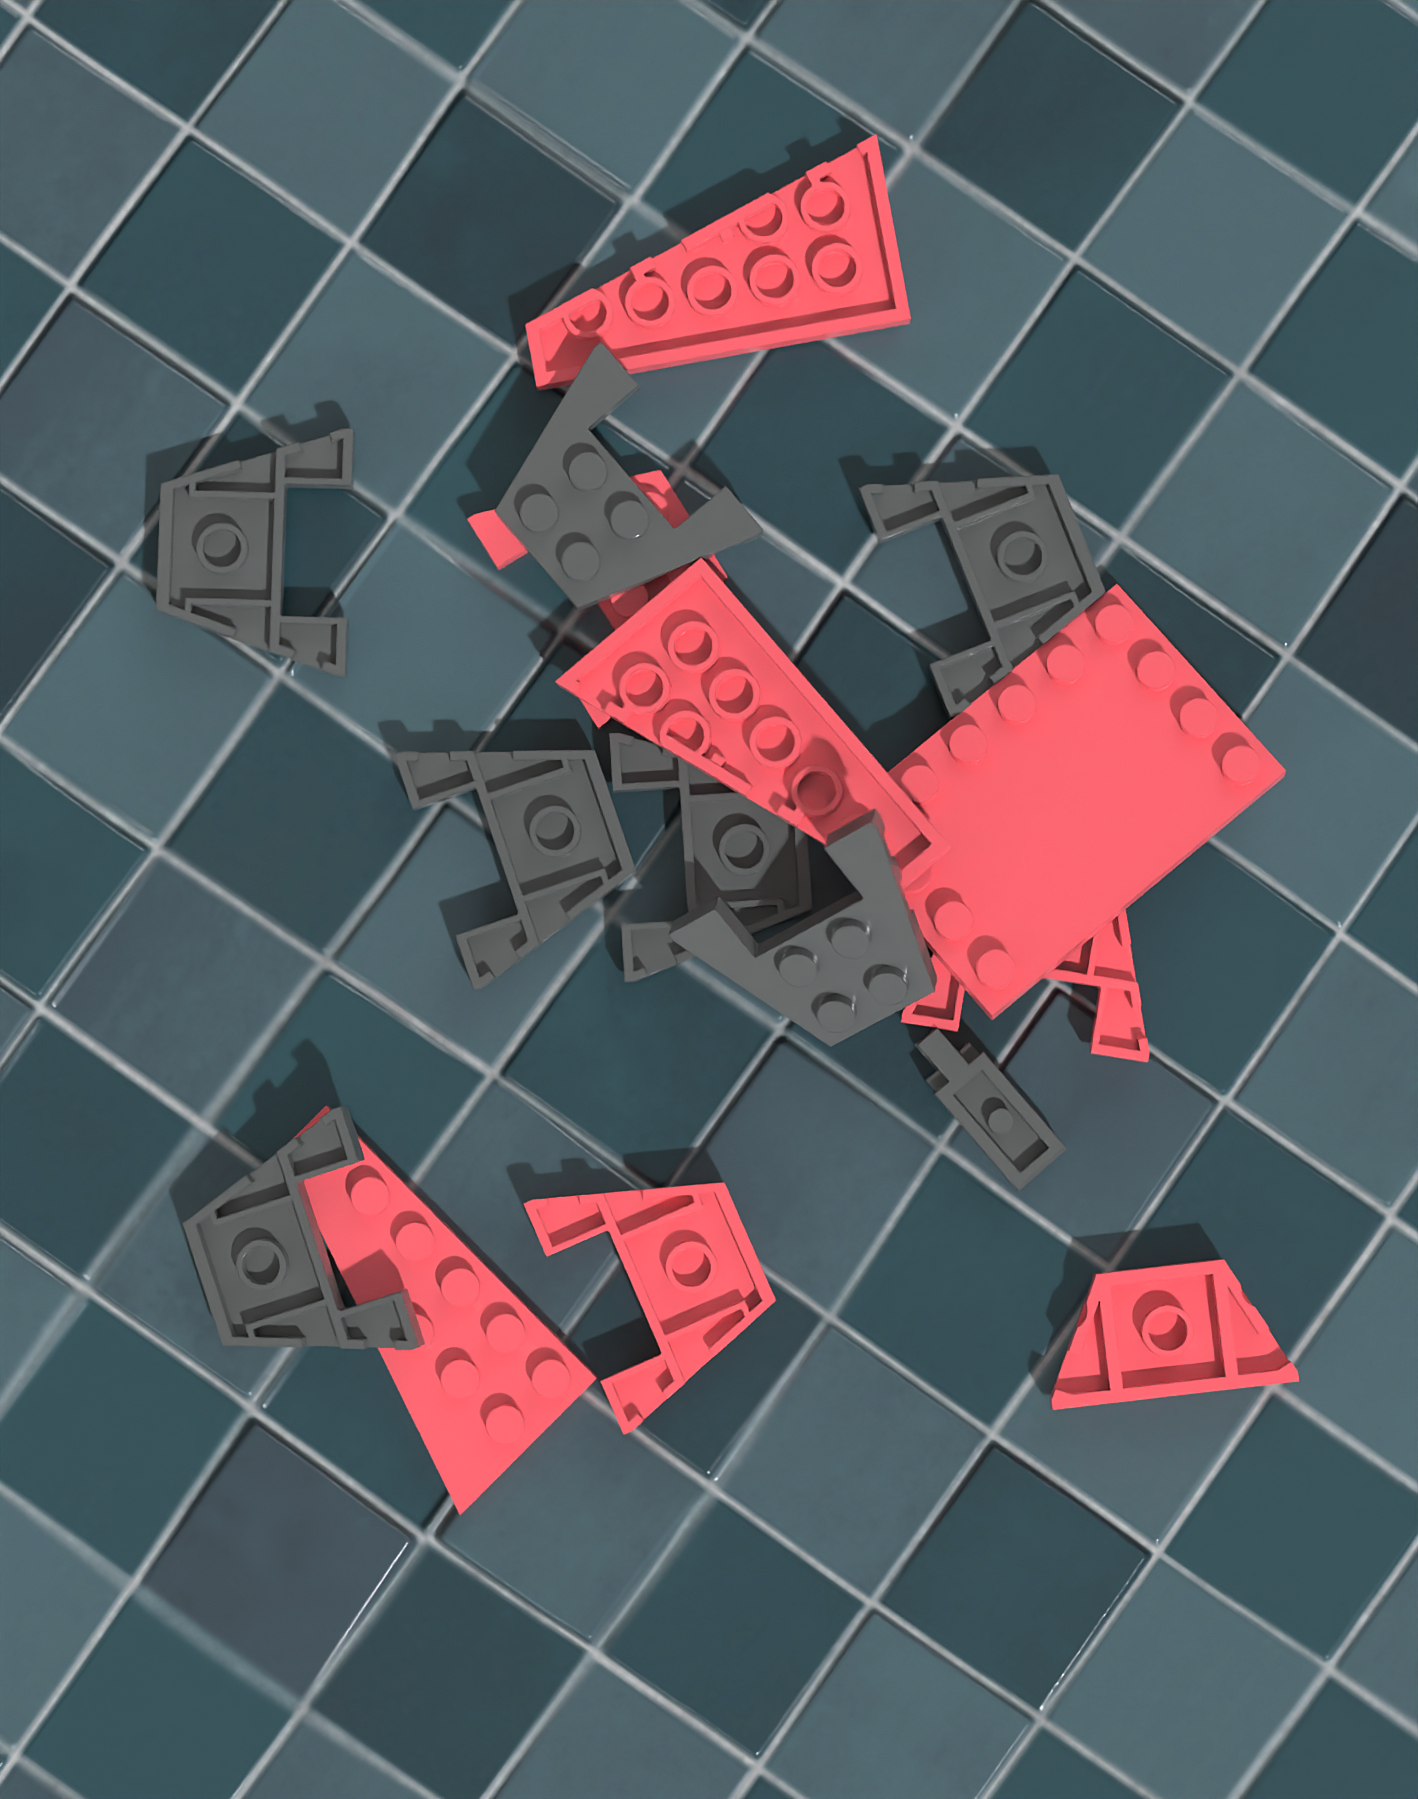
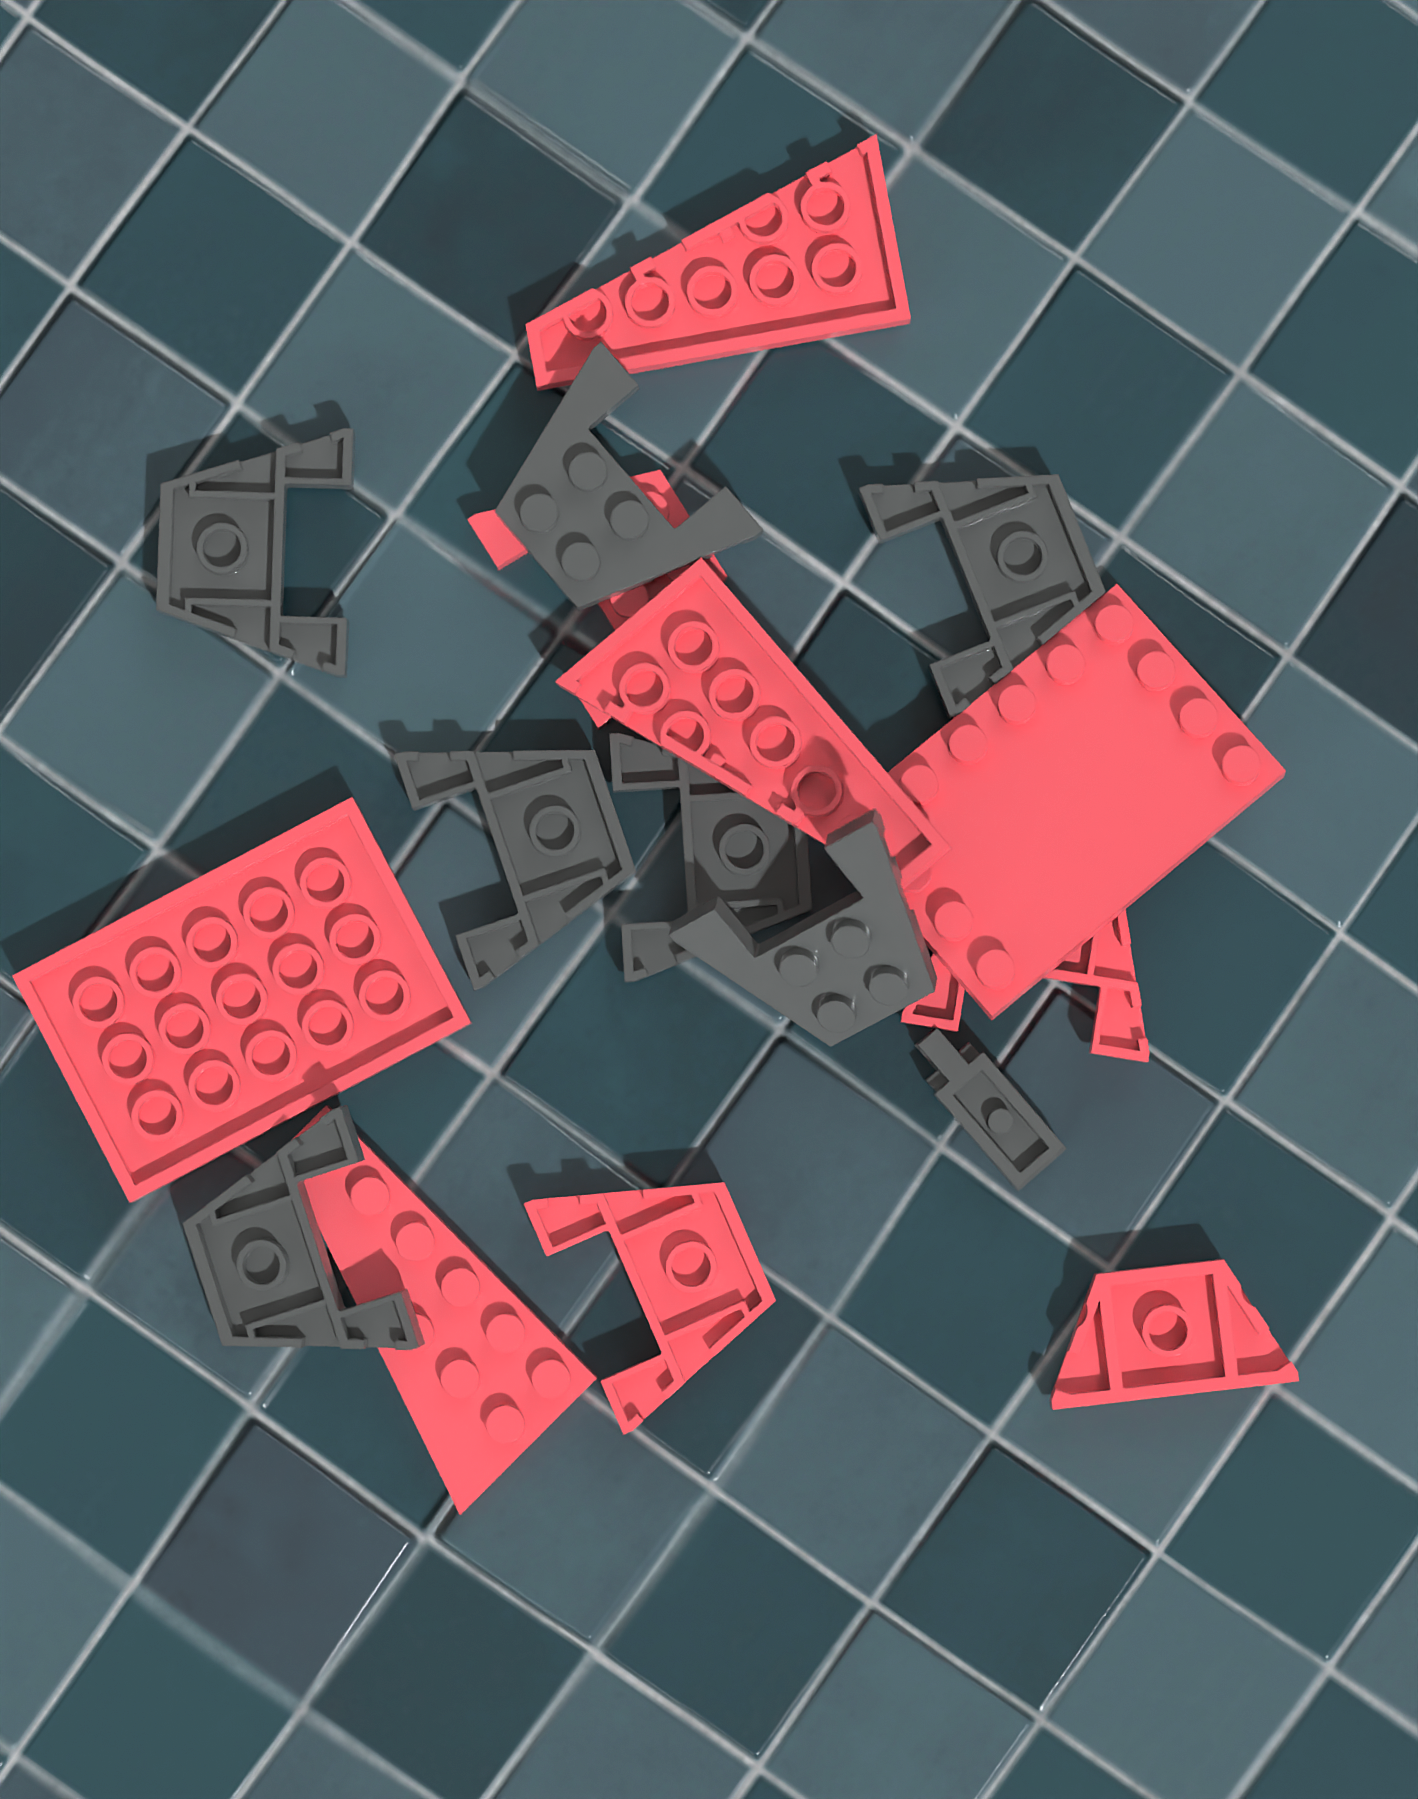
none -> coral plate [12,797,472,1203]

